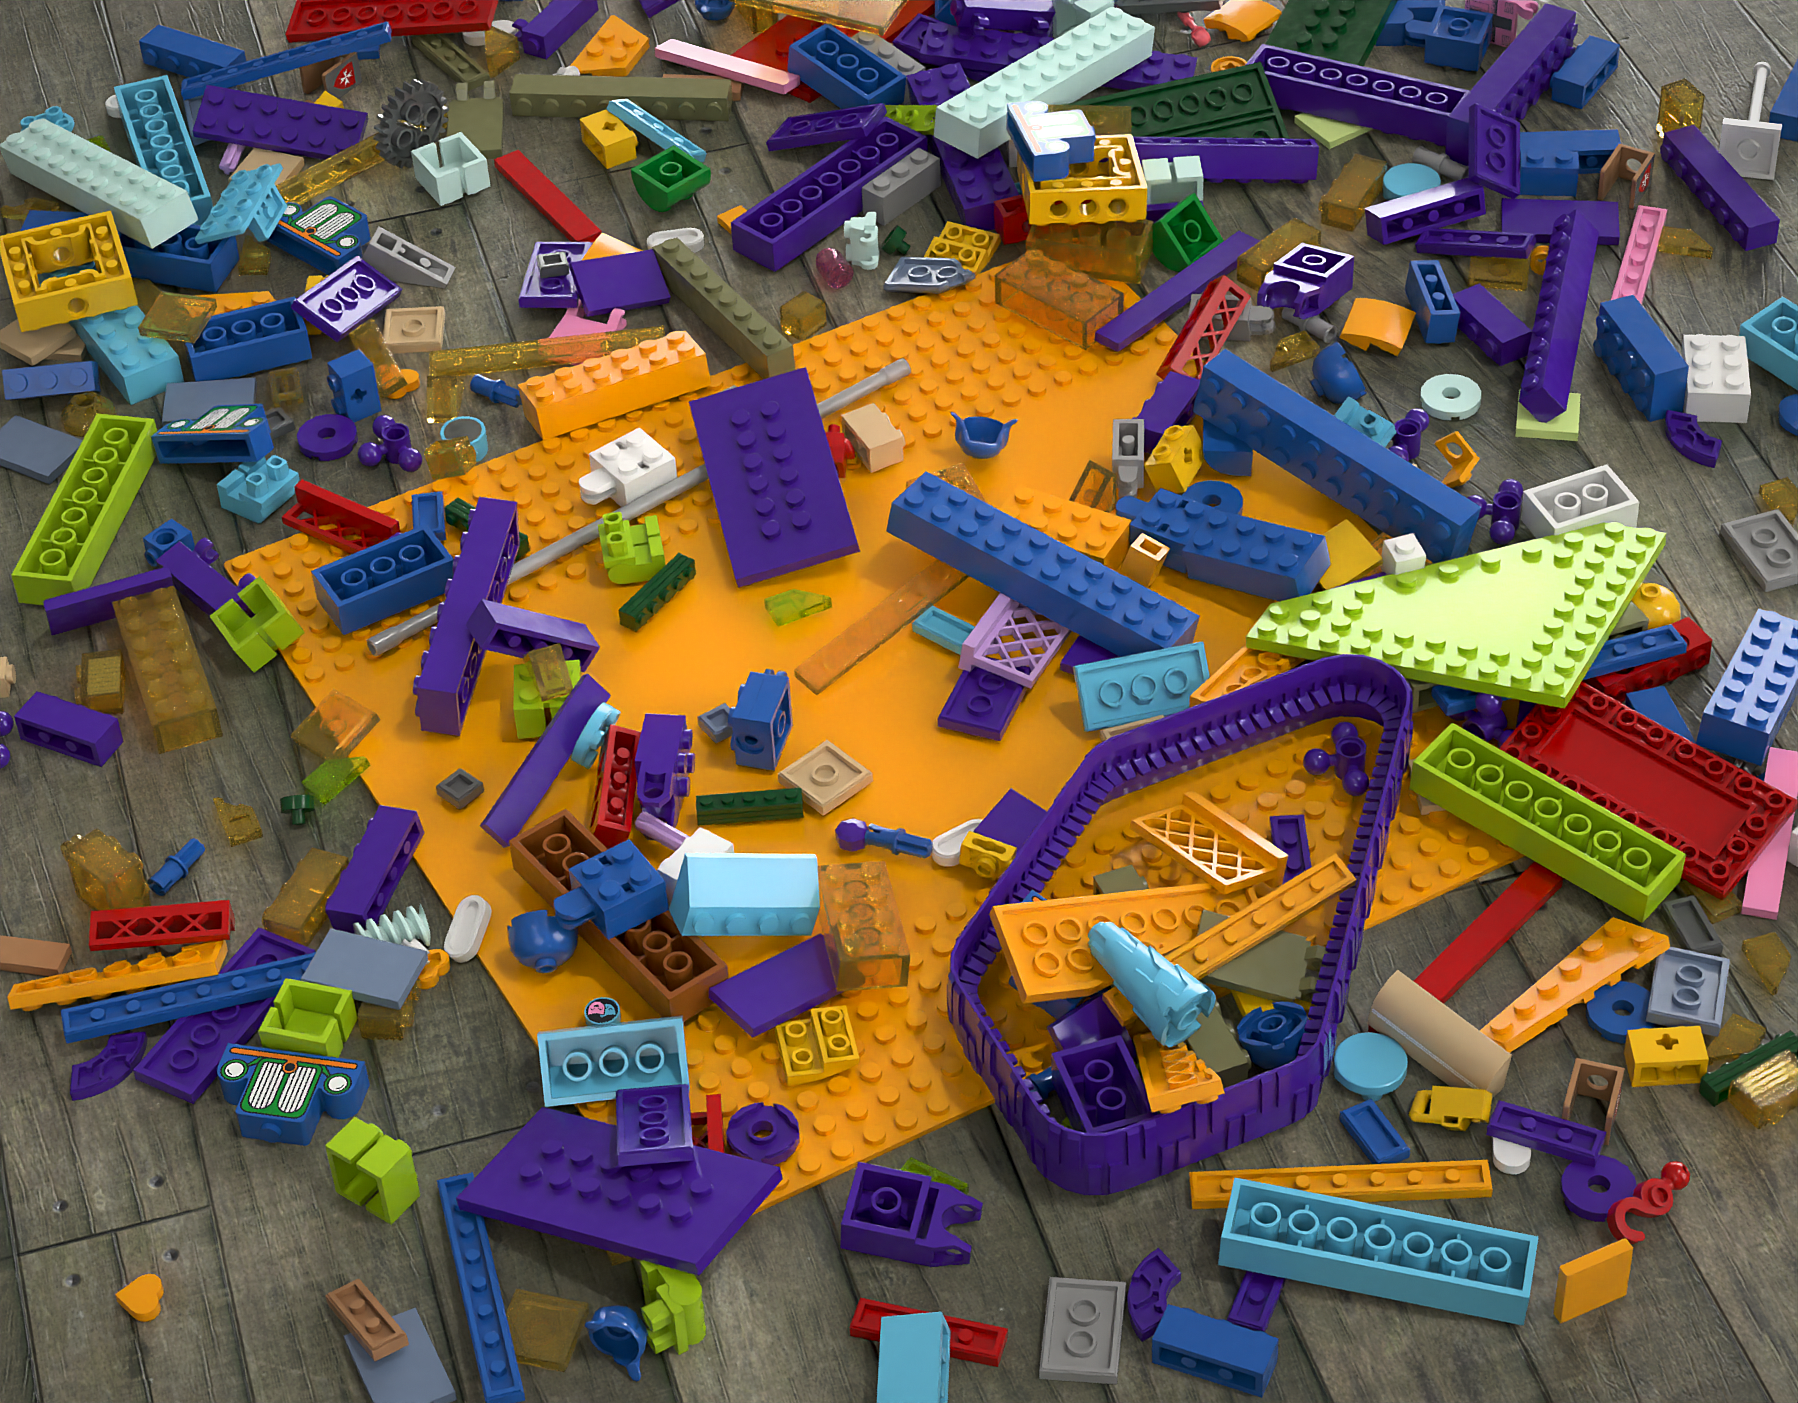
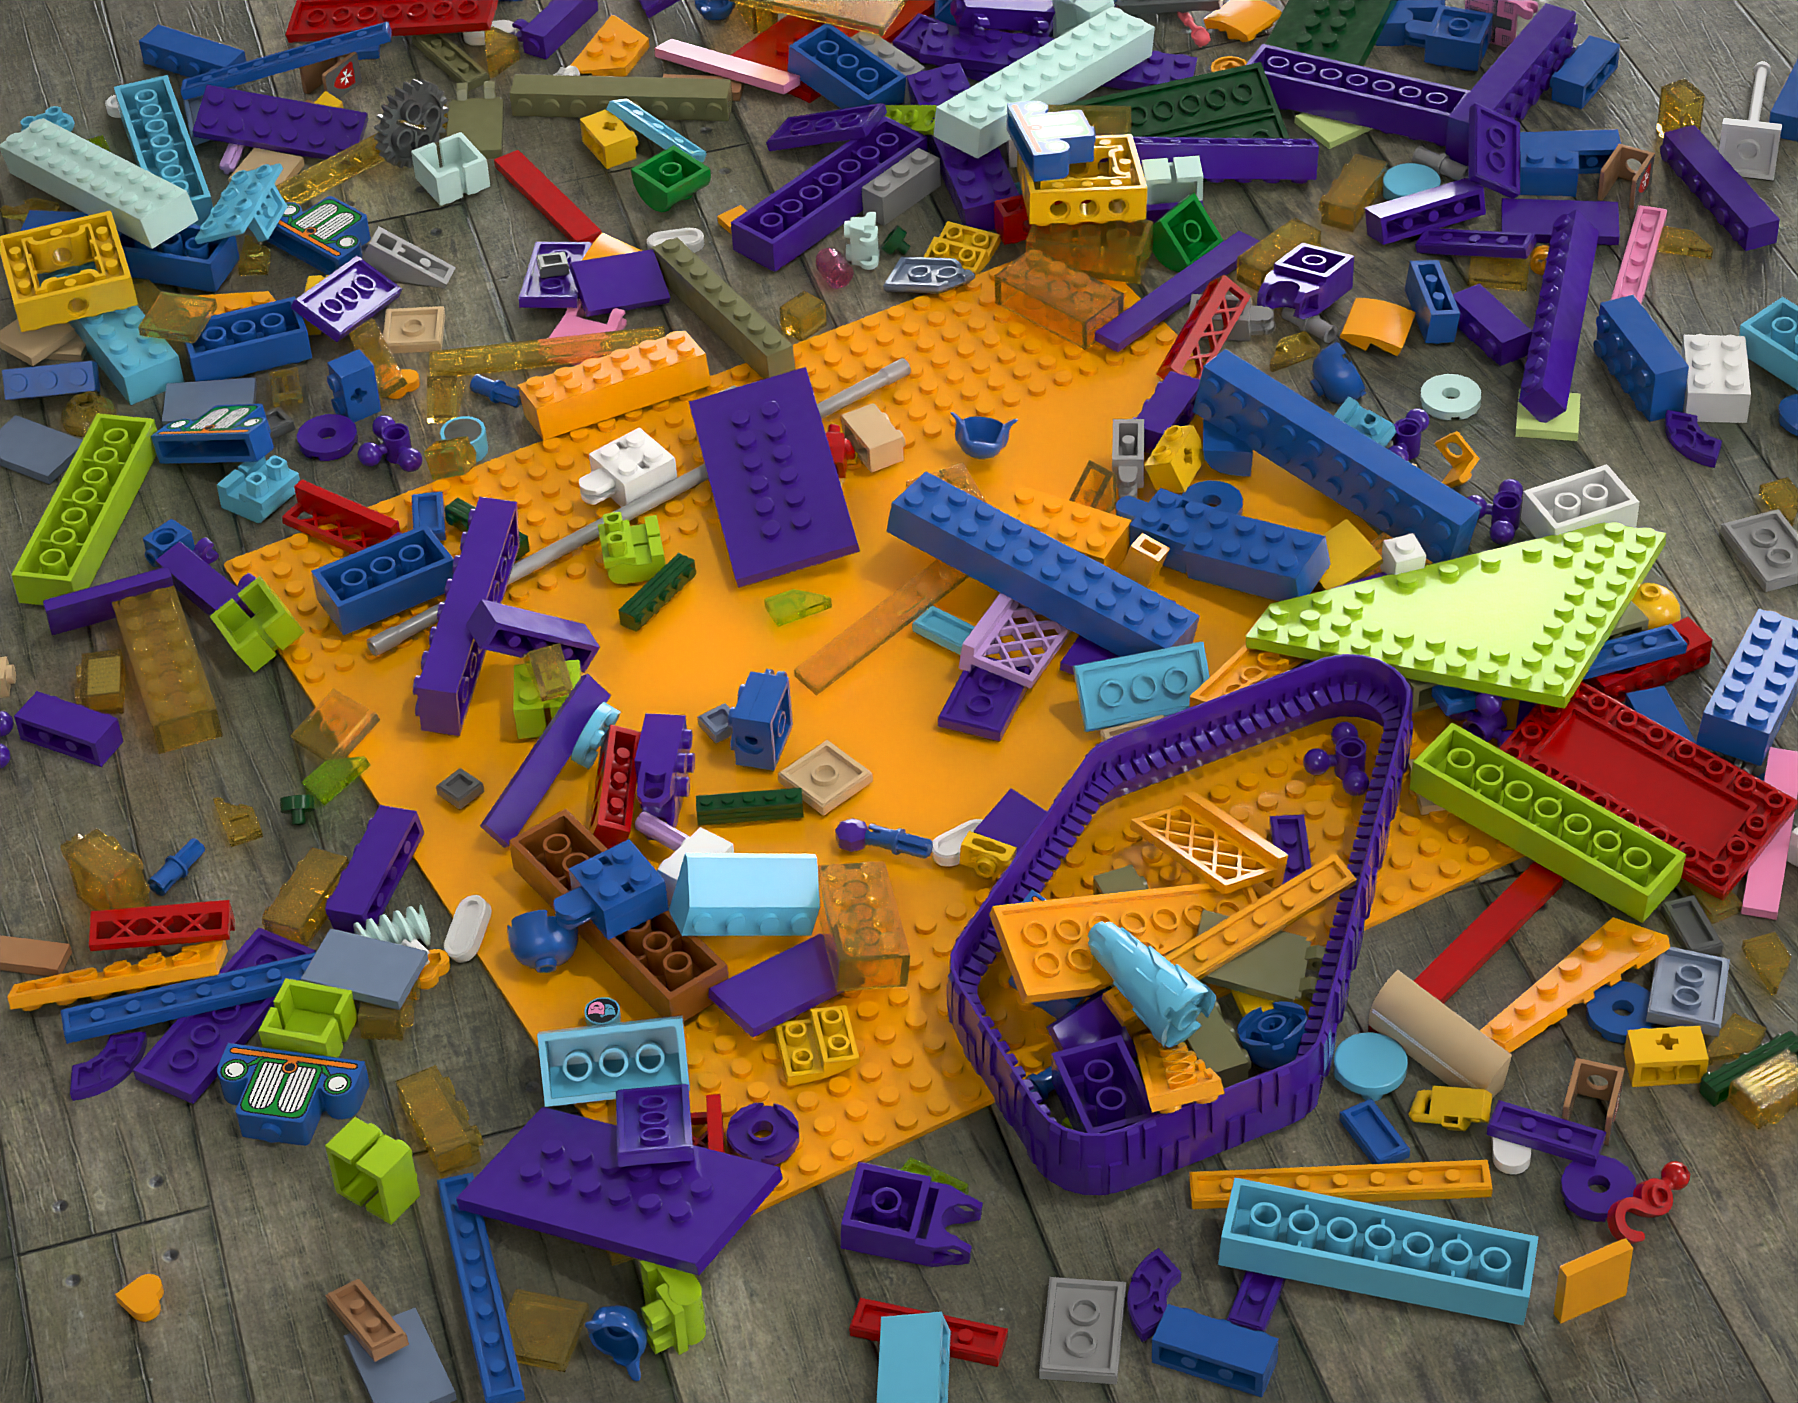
none -> clear yellow brick [395,1065,484,1178]

